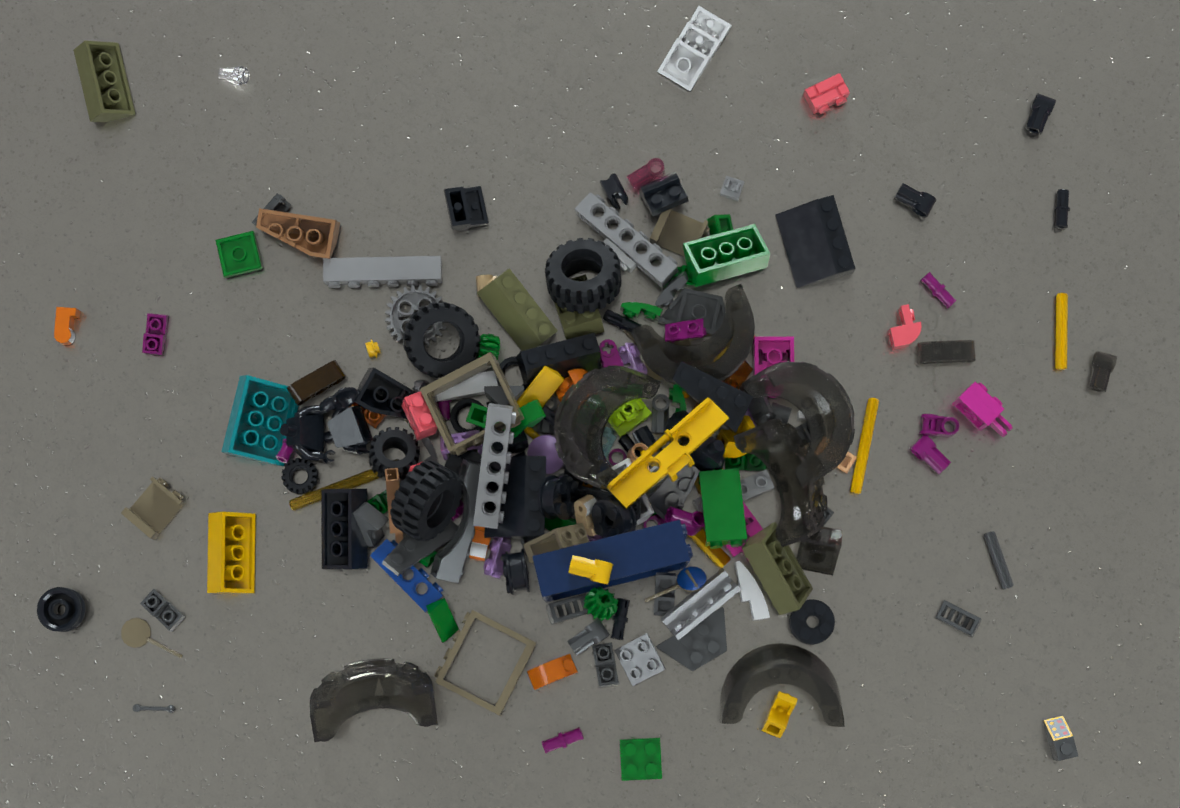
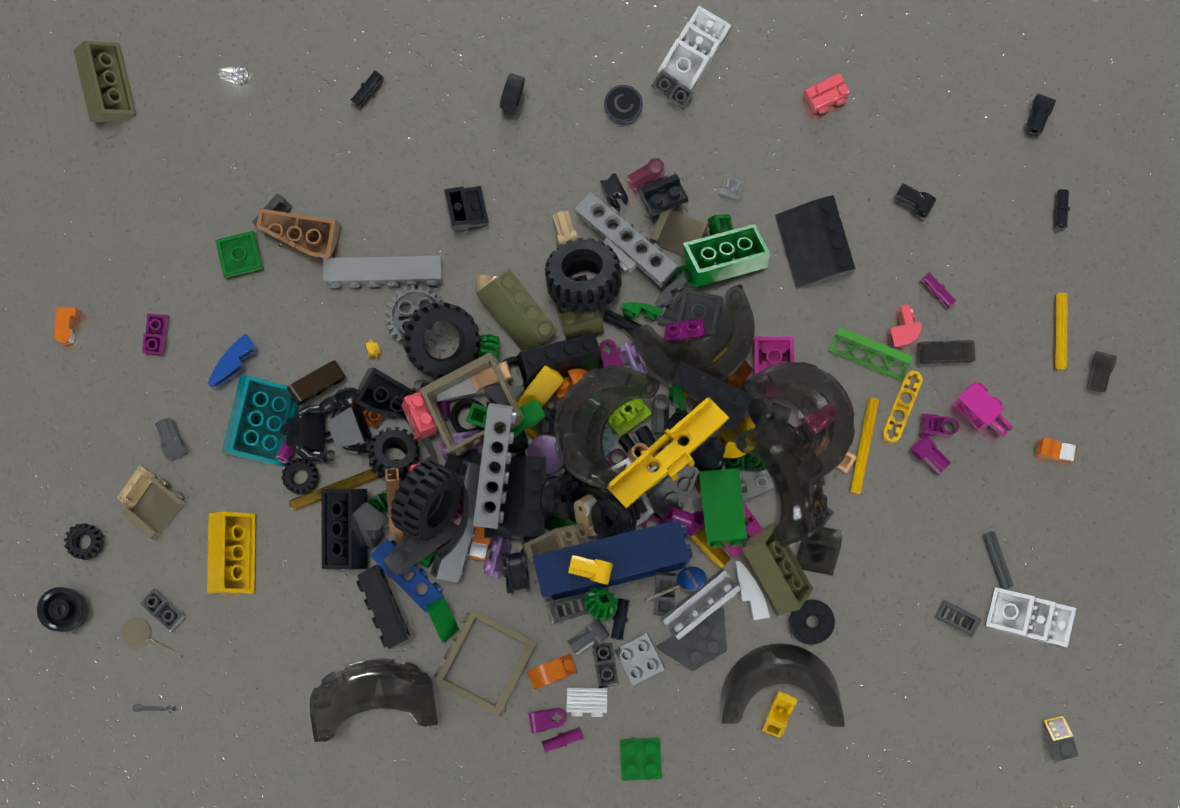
none -> black tyre [64,523,104,560]
none -> tan hinge [117,465,156,508]
none -> dark grey piece [154,417,186,460]
none -> blue slope [208,334,258,389]
none -> black pin [350,70,384,108]
none -> black slope [356,564,413,650]
none -> light nougat tile [470,361,513,393]
none -> black tyre [500,73,525,113]
none -> magenta piece [527,708,567,734]
none -> tan piece [552,211,578,245]
none -> white brick [567,688,608,717]
none -> black tile [604,85,643,123]
none -> dark grey slope [651,69,694,108]
none -> clear pink piece [802,404,839,436]
none -> bright green fence [828,327,913,381]
none -> yellow beam [882,370,923,443]
none -> white slope [986,587,1077,648]
none -> orange leg [1036,437,1077,463]

